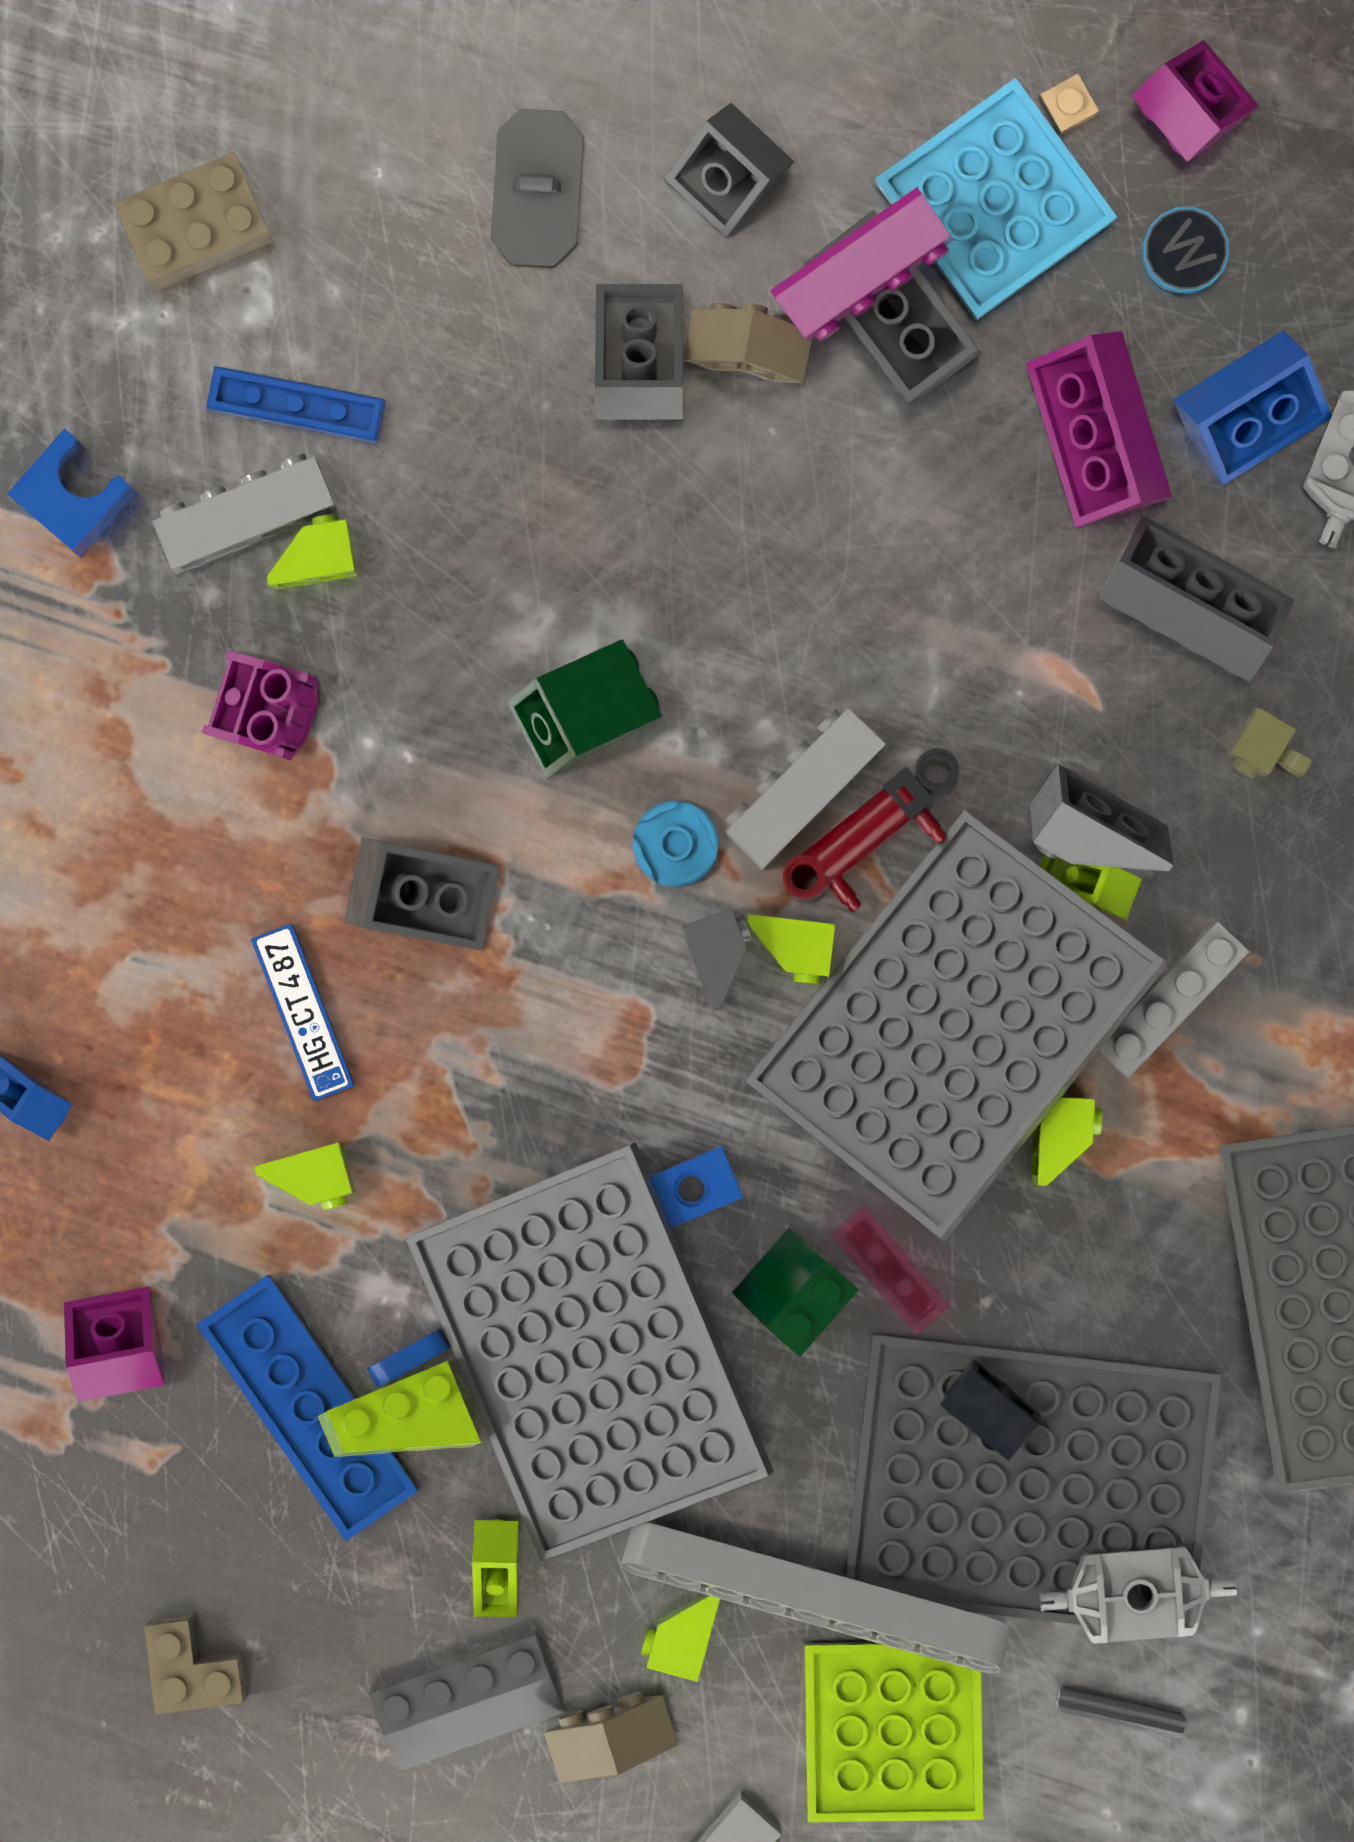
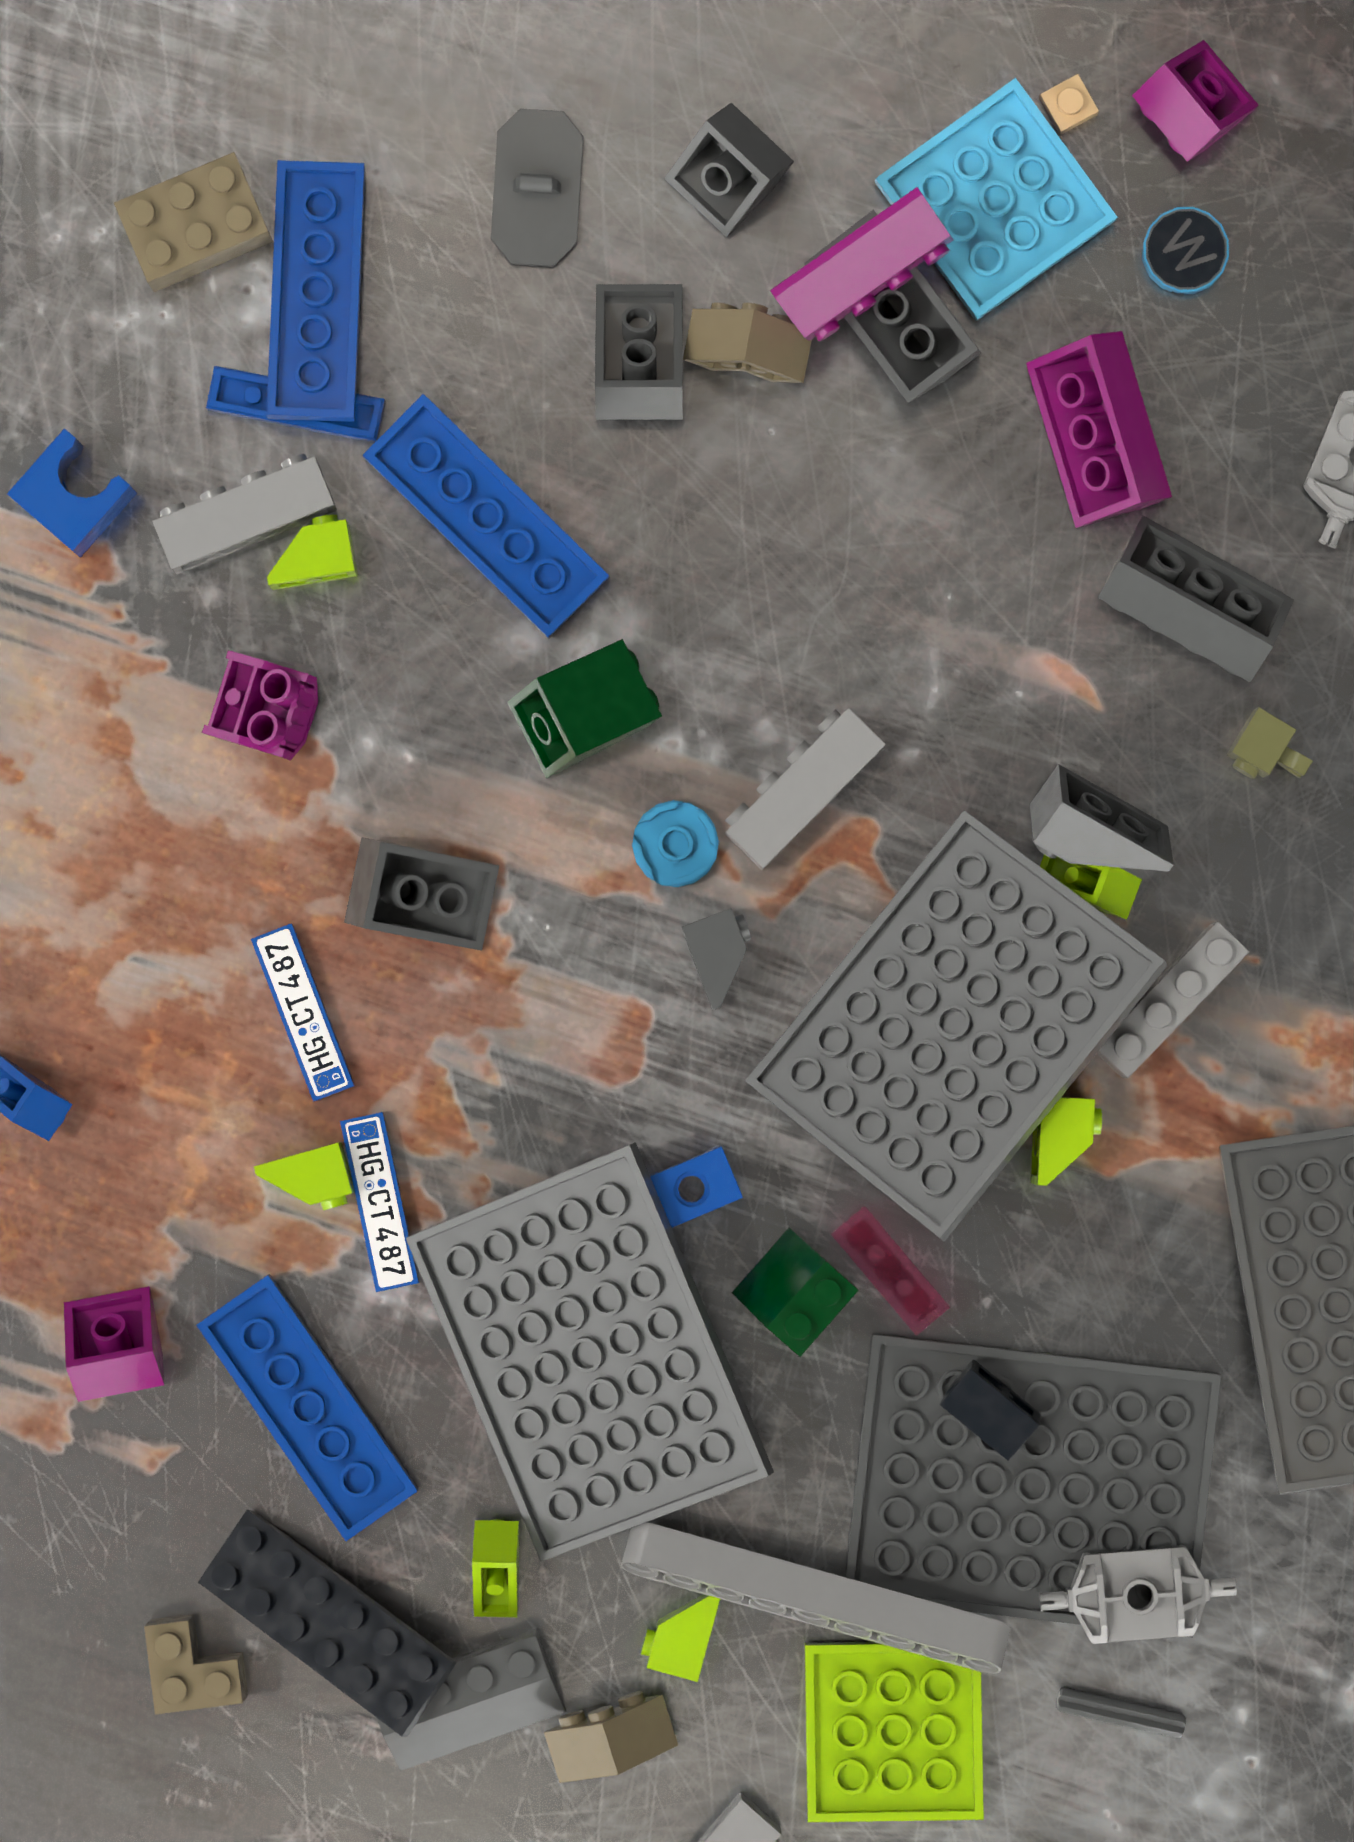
lime wedge [318,1361,481,1457] -> none
blue beam [366,1329,450,1388] -> none
lime slope [747,914,835,985] -> none
dark red piece [782,748,959,912] -> none
blue slope [1173,330,1332,486] -> none
none -> black plate [198,1509,457,1737]
none -> blue plate [266,160,365,422]
none -> tile [340,1112,420,1292]
none -> blue plate [362,394,610,639]

